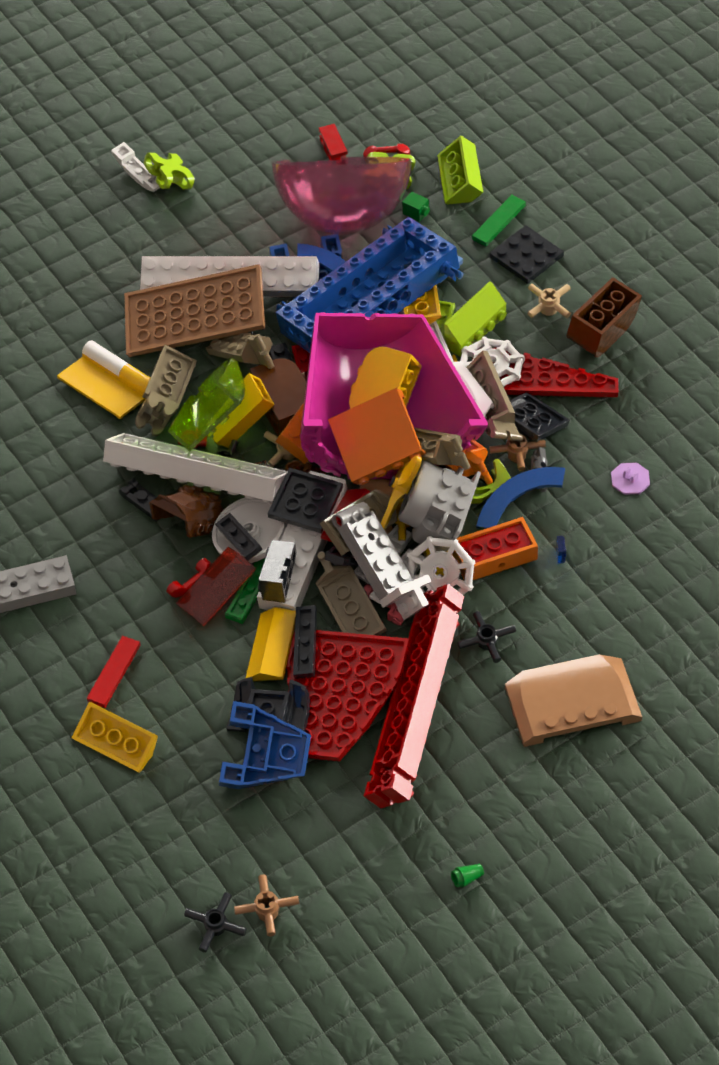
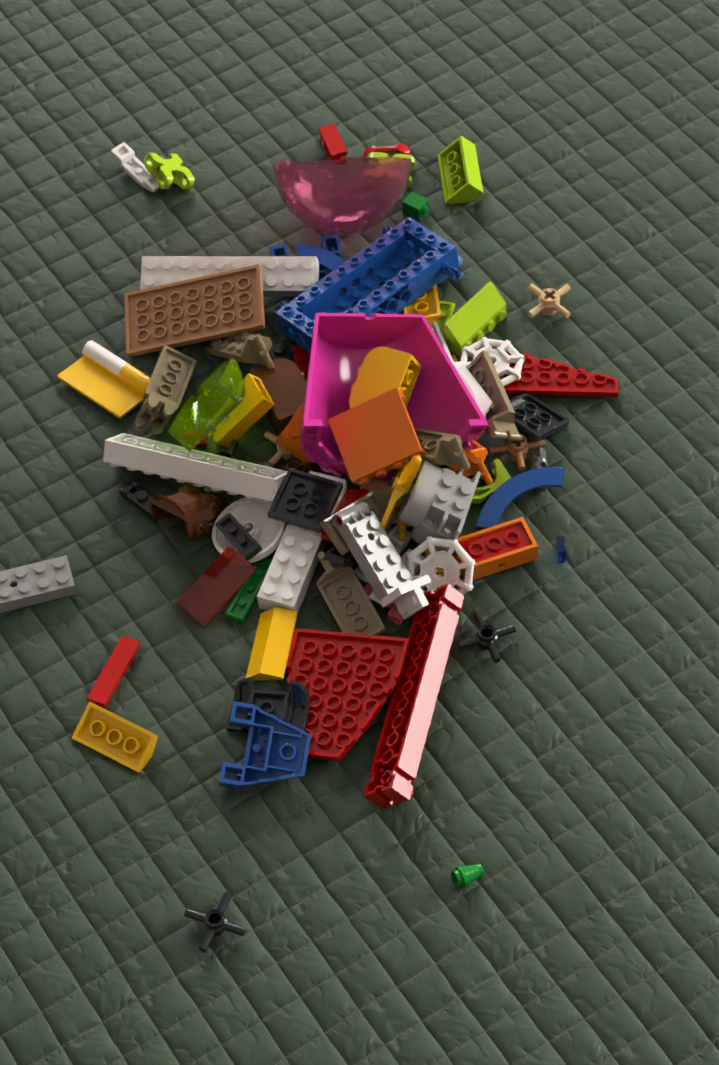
red bar [166,558,211,598] -> none
medium nougat bar [234,875,299,936] -> none
wedge [258,540,297,603] -> none
black plate [293,605,317,679] -> none
green tile [472,195,526,247] -> none
black plate [490,225,564,284] -> none
medium nougat slope [505,654,642,747] -> none
reddish brown brick [566,277,642,357] -> none
lavender piece [611,463,650,495] -> none

